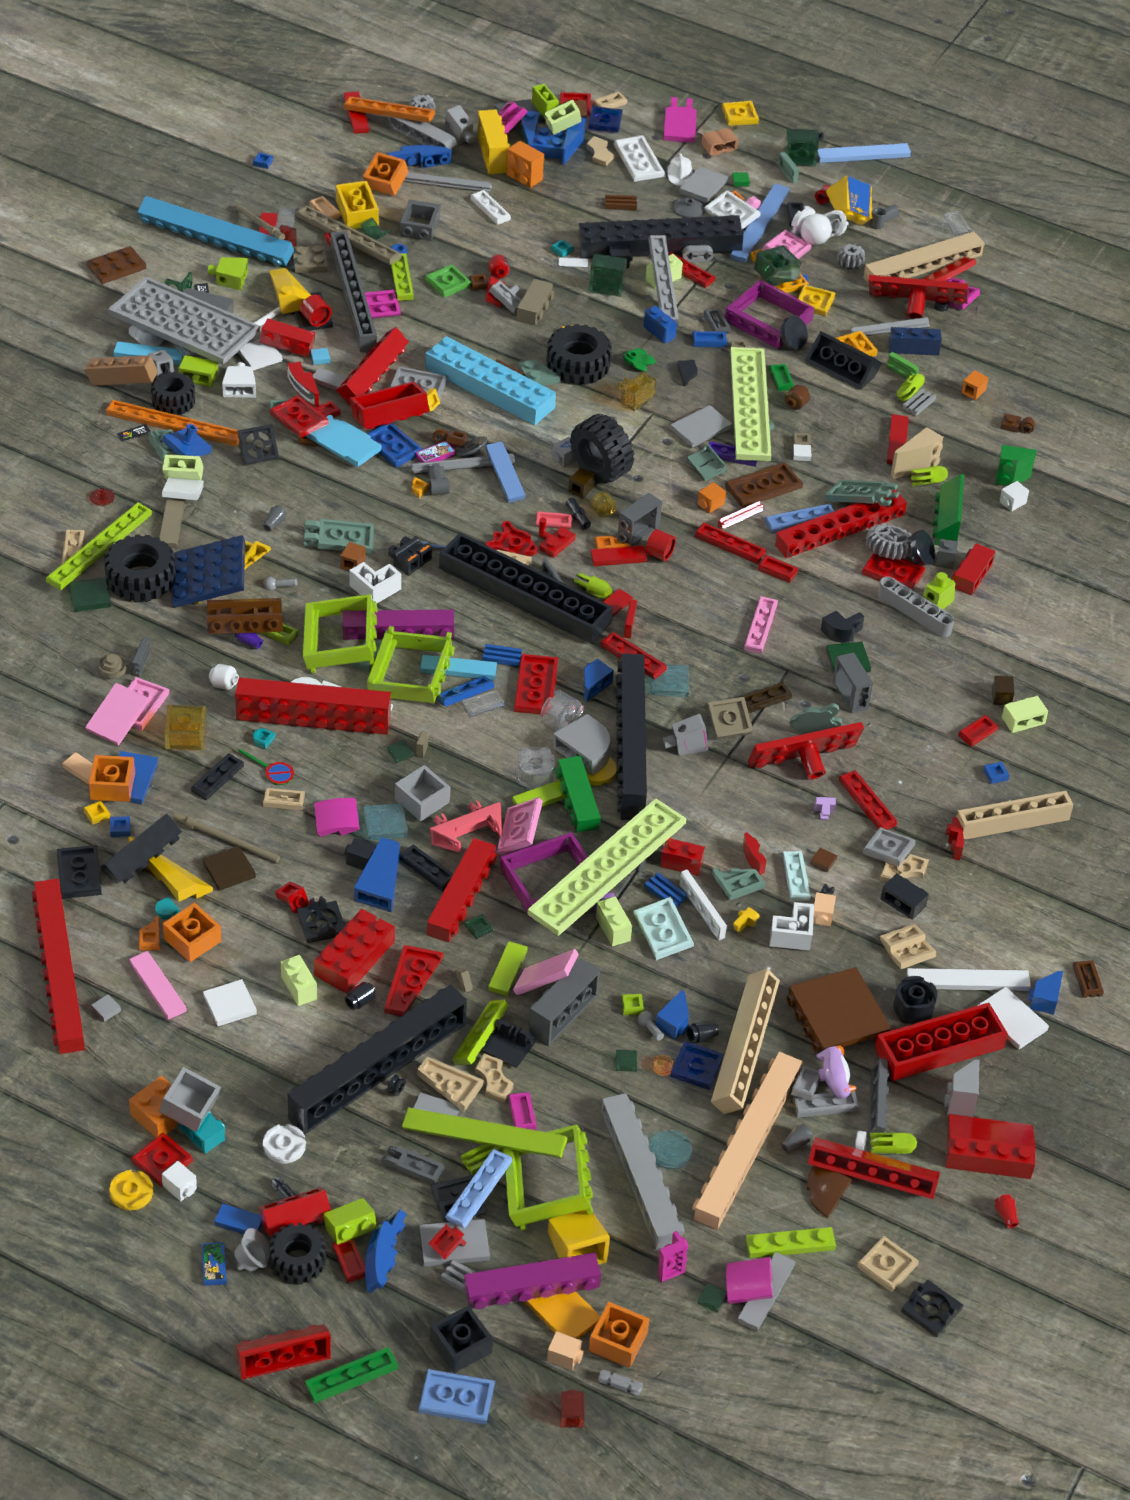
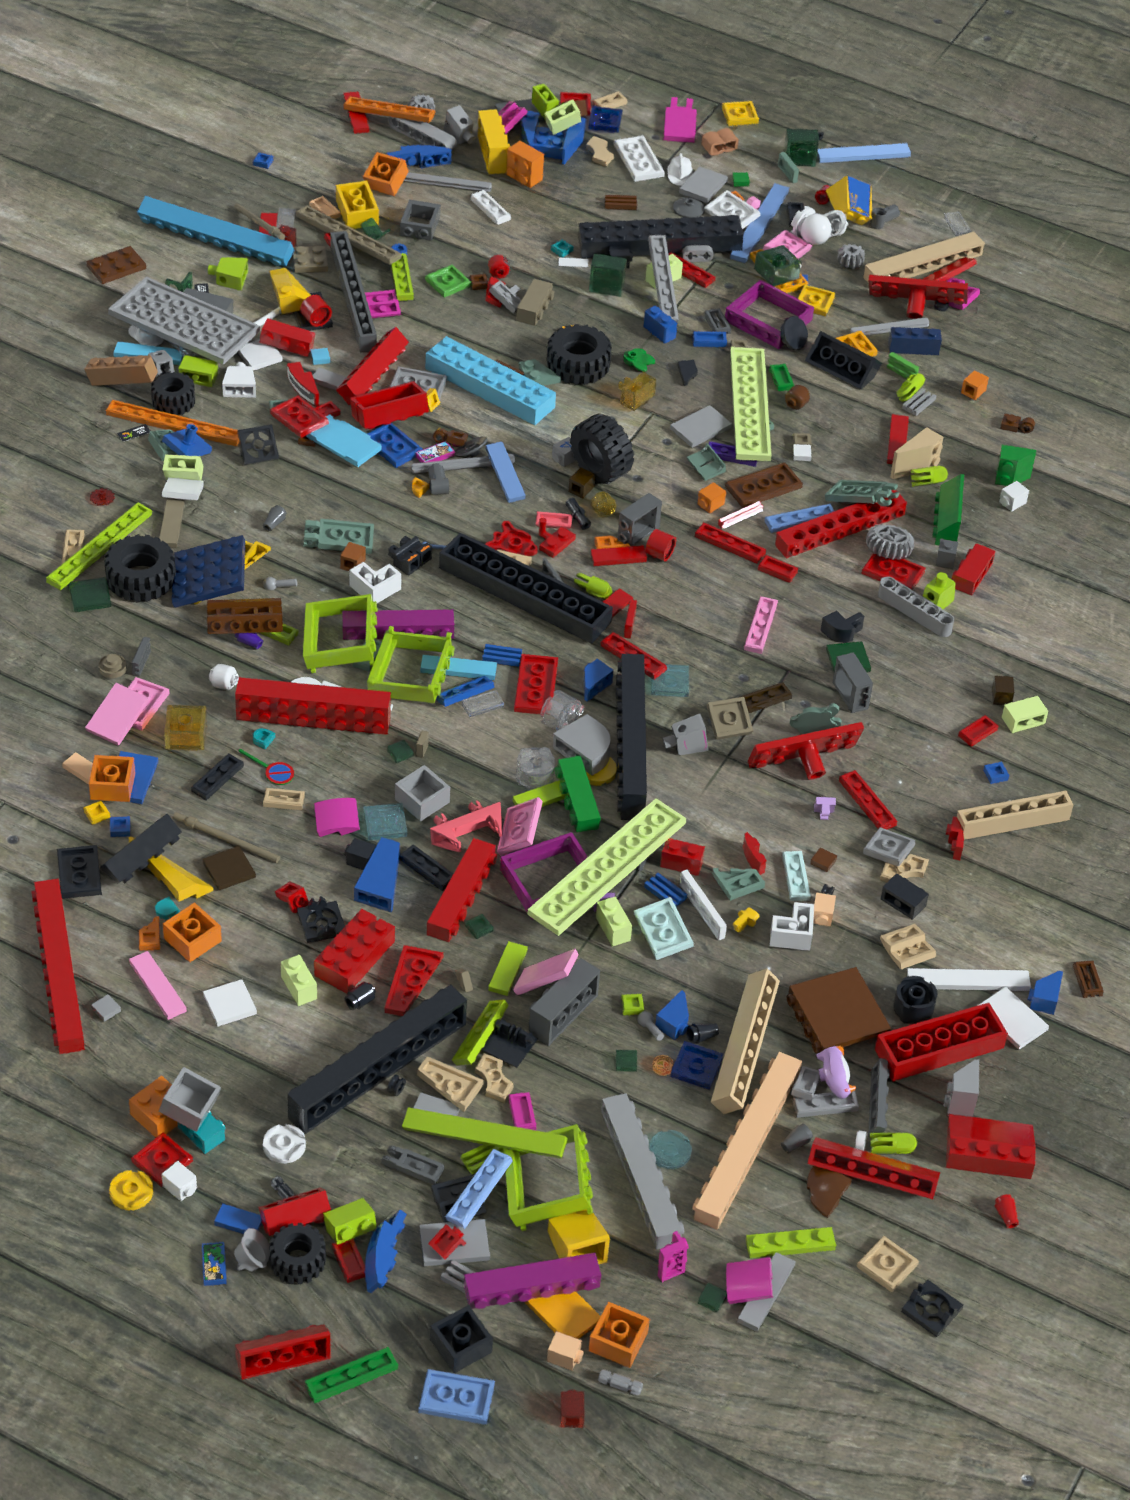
black tile [907,530,935,566] -> none

